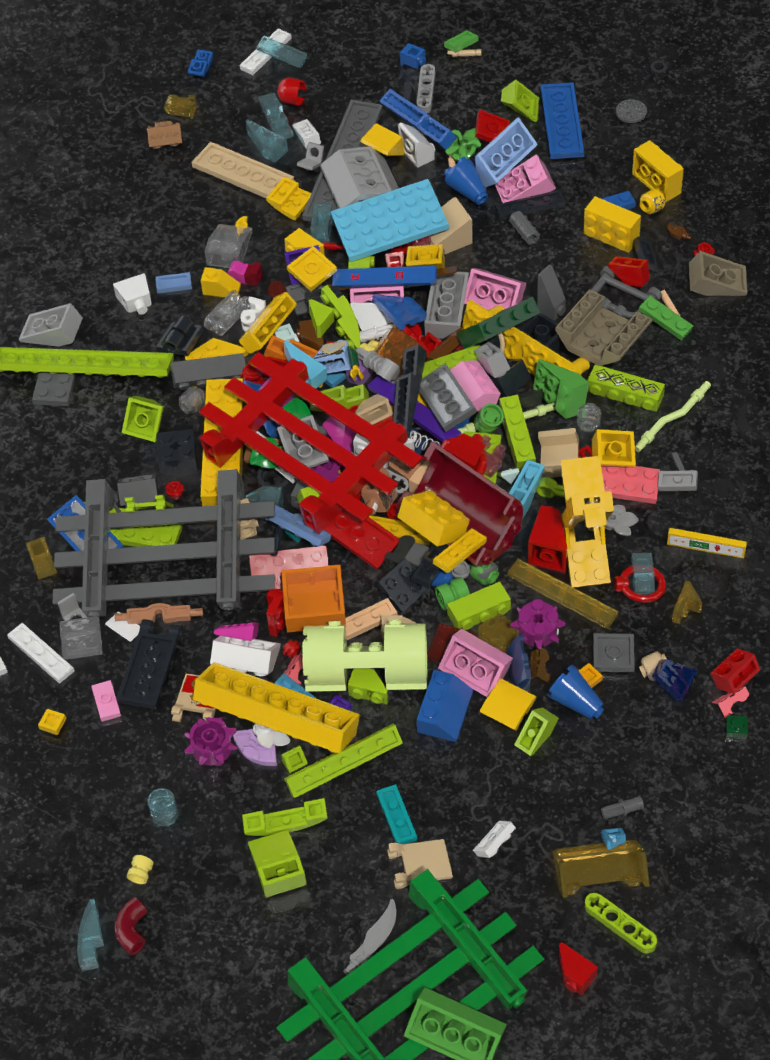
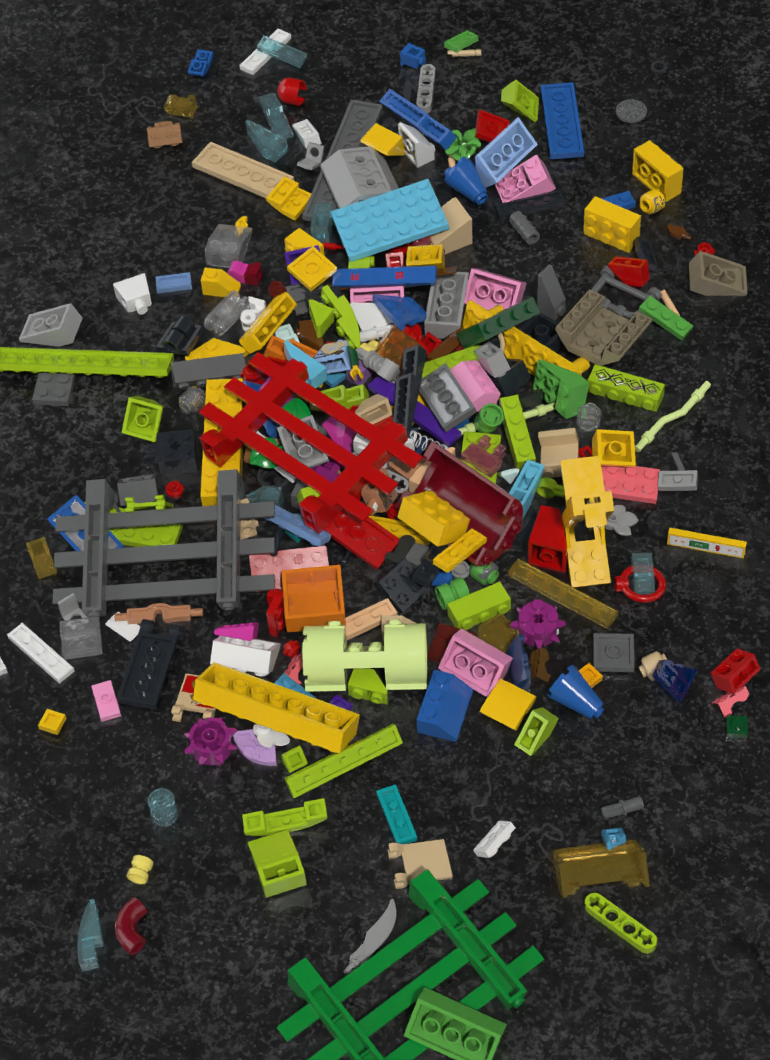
red torso [428,433,487,475] -> none
red slope [559,942,598,996] -> none
clear yellow slope [672,580,702,624] -> none

